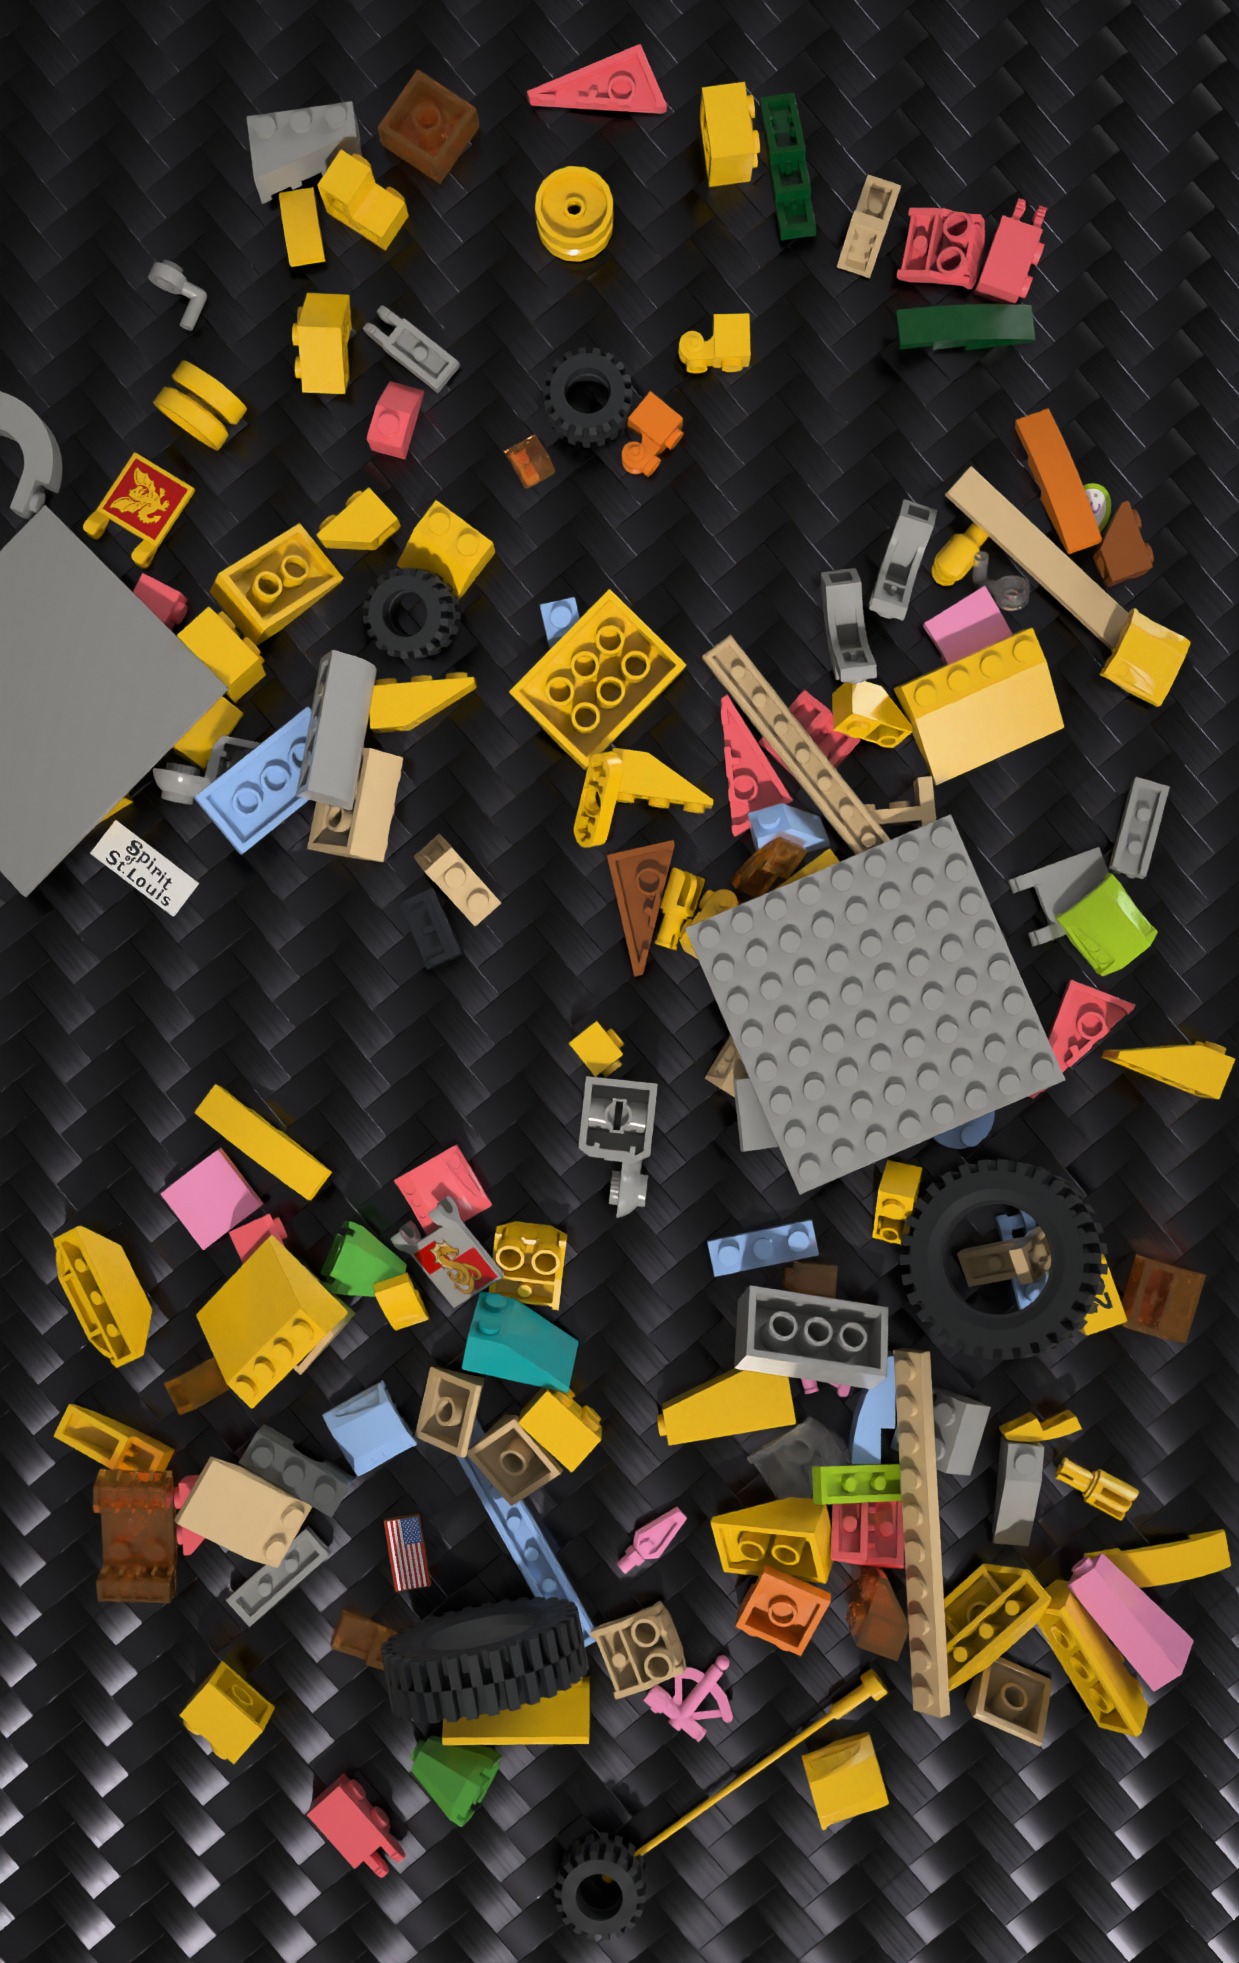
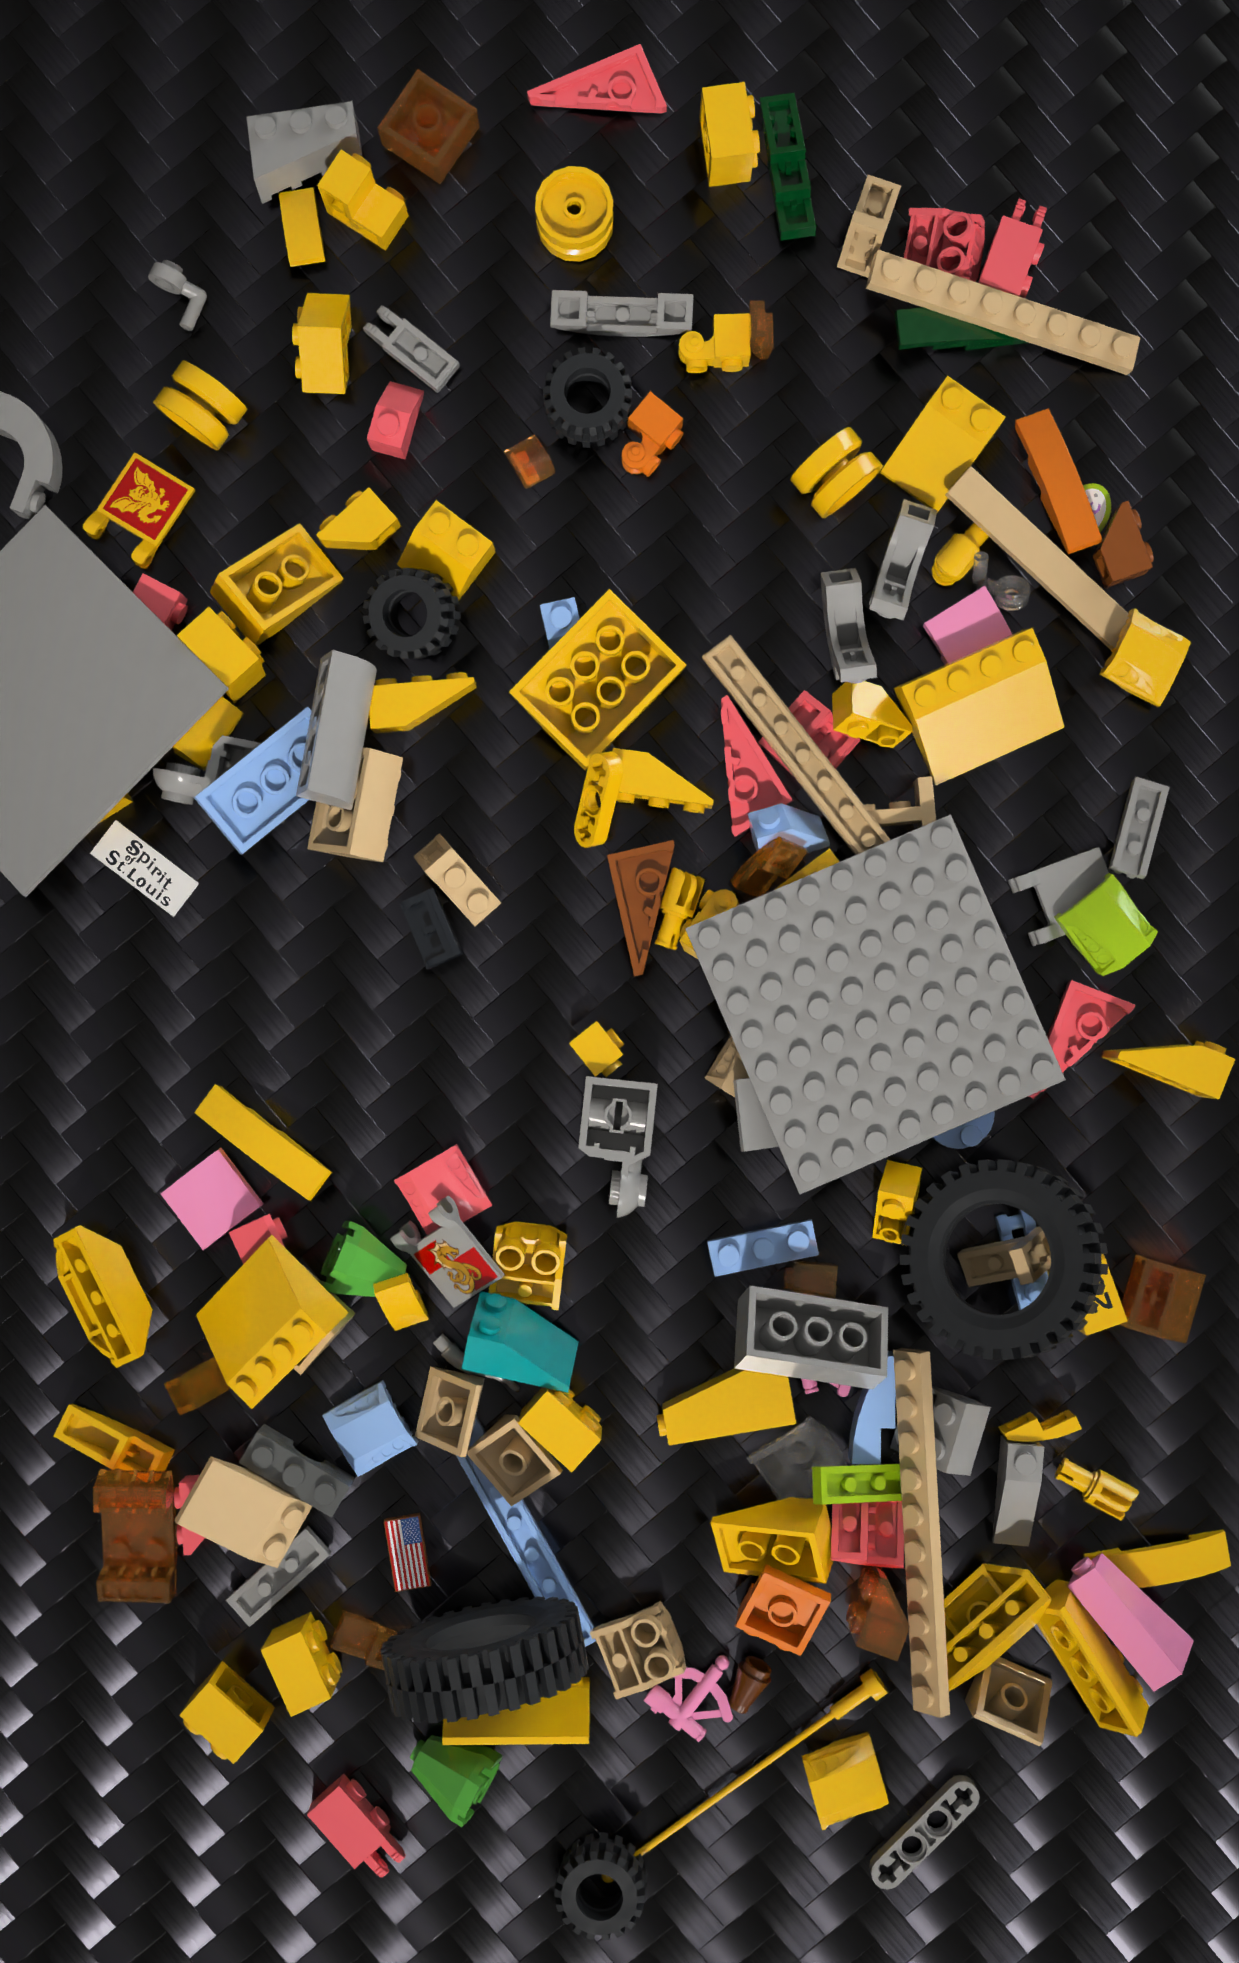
bright pink piece [616,1507,687,1574] -> none
none -> yellow brick [261,1612,342,1717]
none -> light grey animal [433,1334,520,1393]
none -> light grey slope [550,290,694,337]
none -> reddish brown cone [728,1656,772,1714]
none -> clear orange slope [748,300,774,359]
none -> yellow wheel [791,427,883,518]
none -> tan plate [866,249,1140,375]
none -> light grey beam [869,1775,980,1890]
none -> yellow slope [880,376,1005,513]

